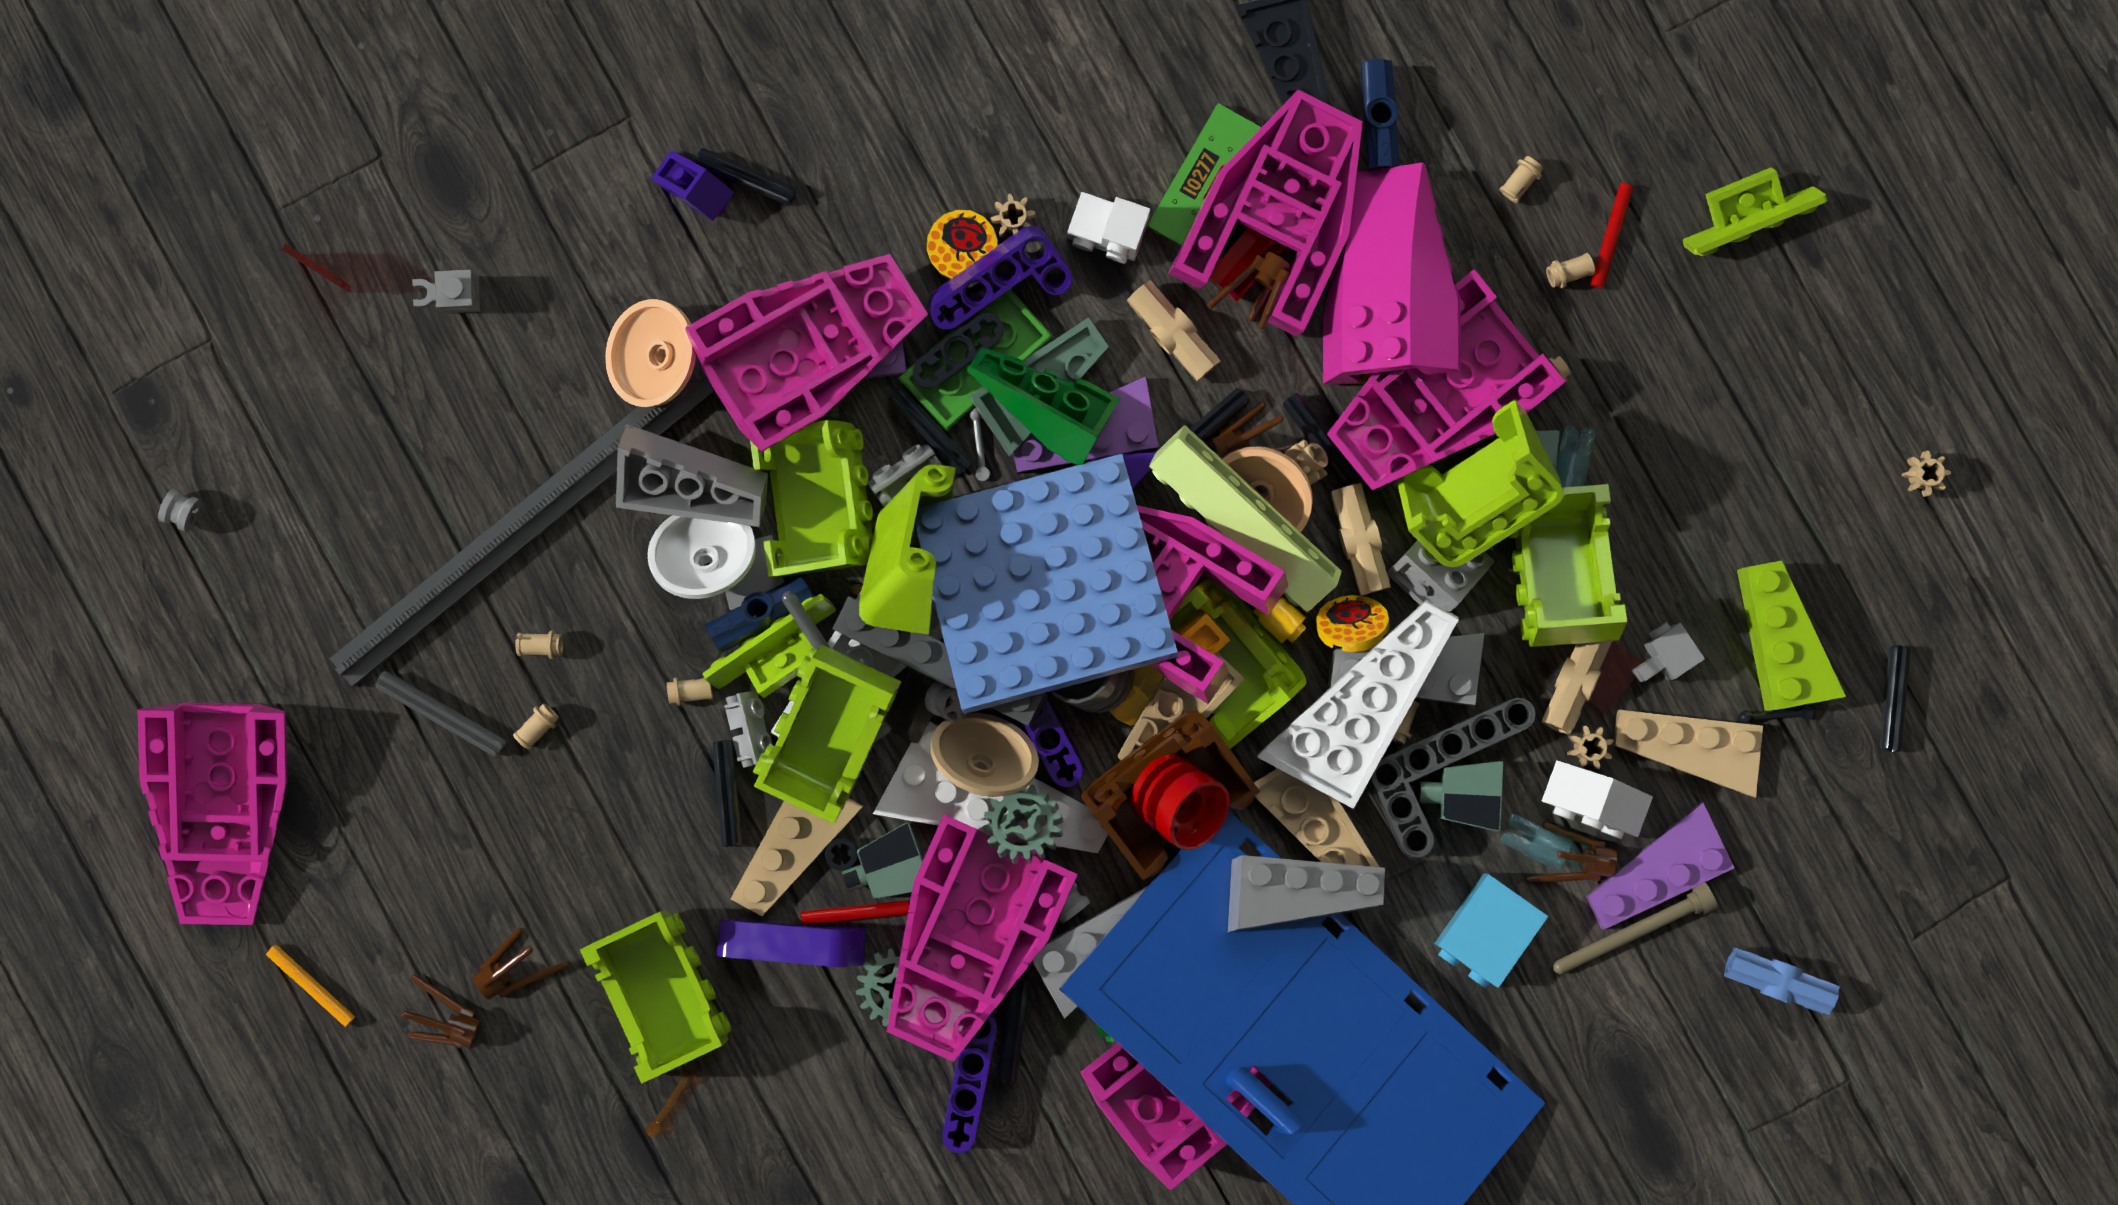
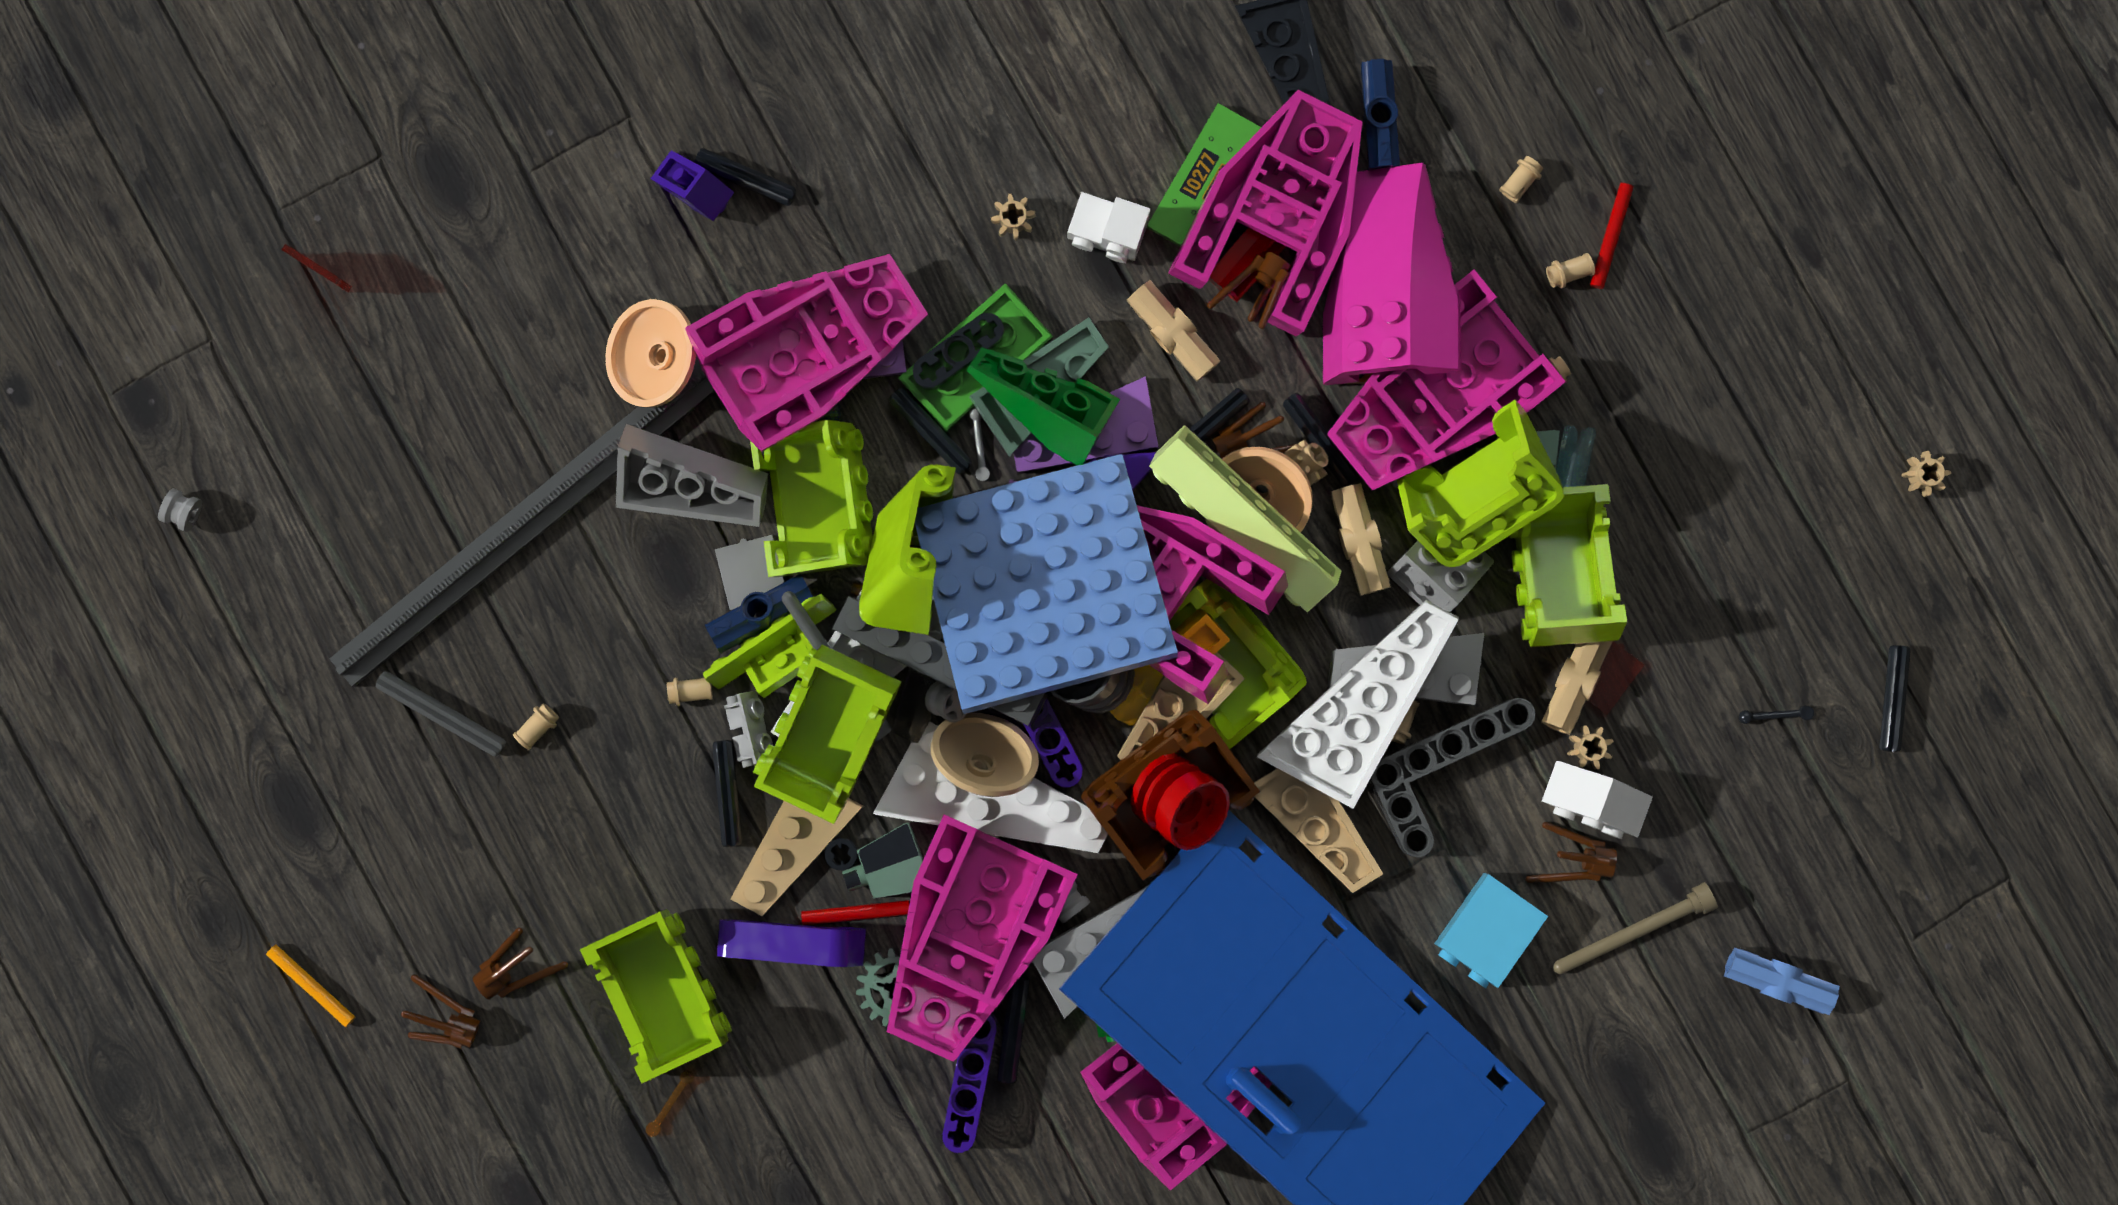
dark pink wedge [137,702,287,925] -> none
light grey brick [412,270,480,314] -> none
tan pin [516,630,564,659] -> none
white dish [648,515,756,599] -> none
light grey hinge [868,443,942,507] -> none
tile [927,210,998,279] -> none
dark purple beam [928,226,1072,329] -> none
sand green gear [983,785,1063,864] -> none
light grey wedge [1228,855,1385,932] -> none
yellow brick [1252,595,1307,644] -> none
tile [1316,595,1389,653] -> none
sand green torso [1418,761,1503,831] -> none
clear light blue hinge [1500,814,1572,871] -> none
medium lavender wing [1586,802,1734,930] -> none
tan wing [1613,710,1763,798] -> none
light grey brick [1632,622,1705,682] -> none
lime bracket [1682,167,1827,256] -> none
lime wedge [1737,561,1846,711] -> none

